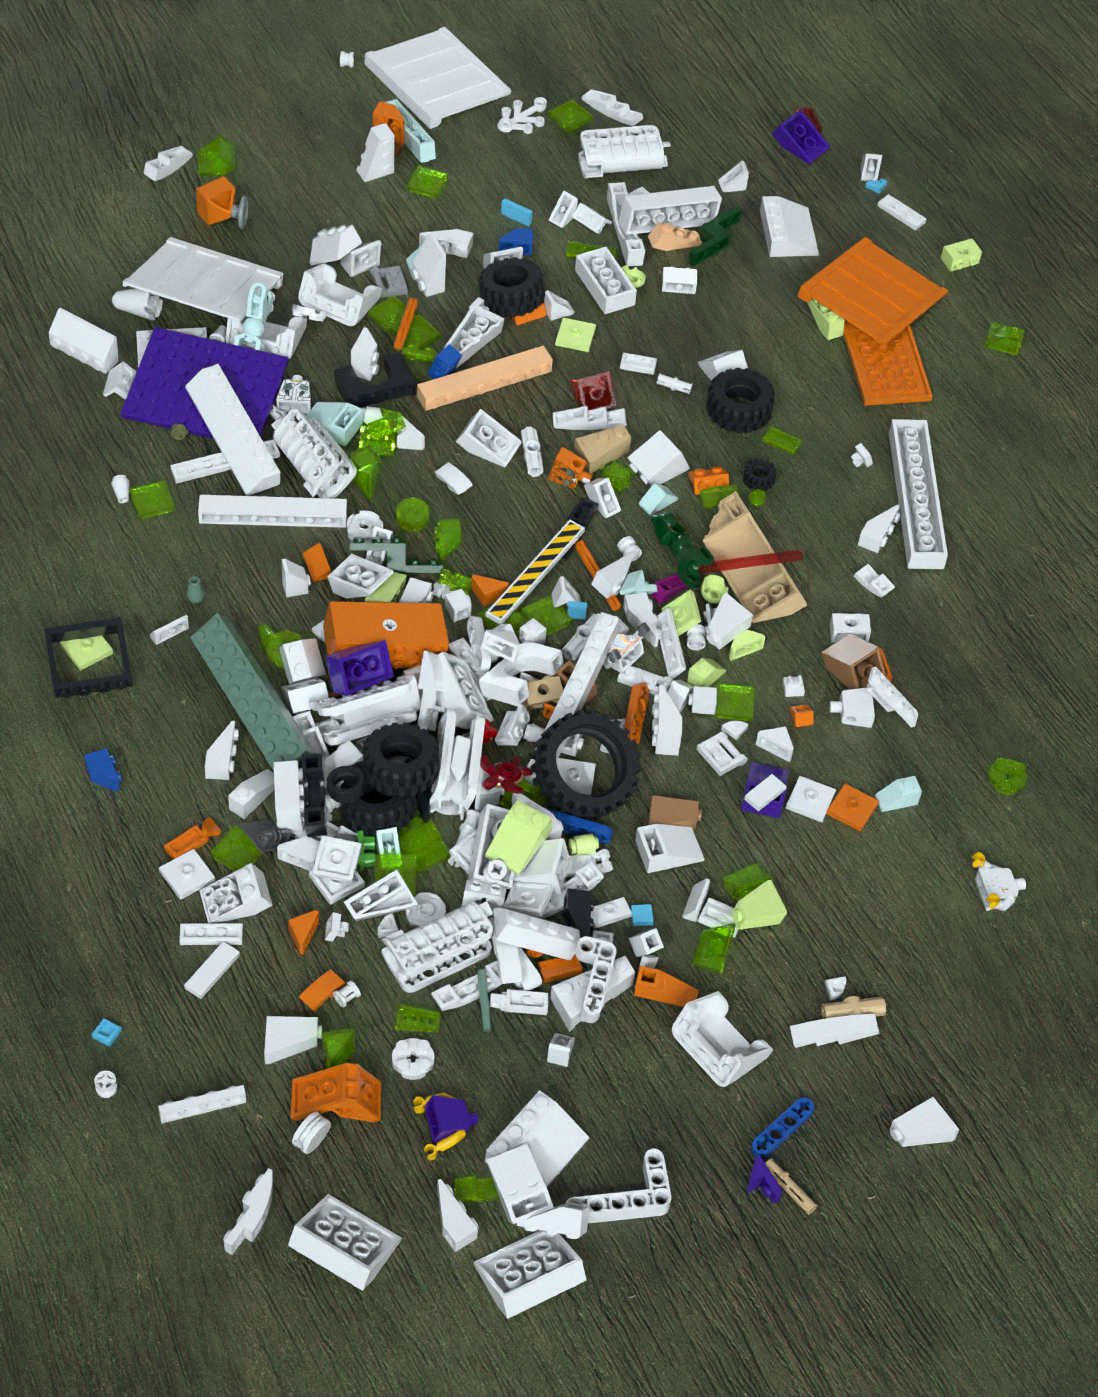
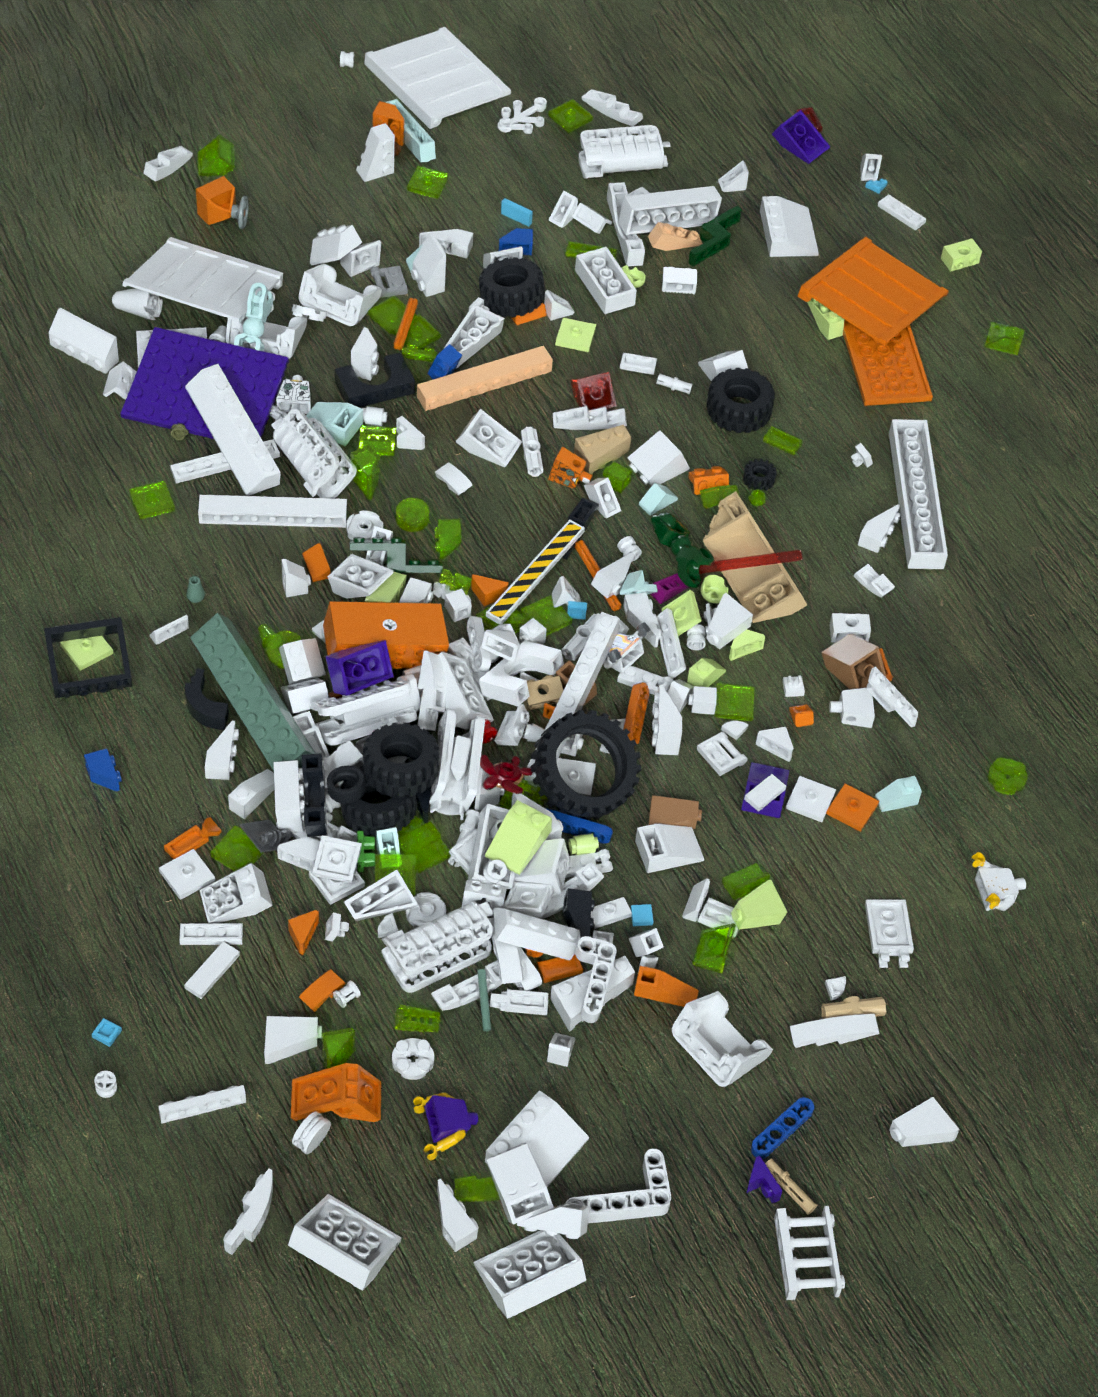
white cone [111,475,129,503] -> none
clear neon green slope [367,408,406,440] -> none
none -> black arch [185,668,229,730]
none -> white fence [774,1206,845,1300]
none -> white tile [865,900,914,968]

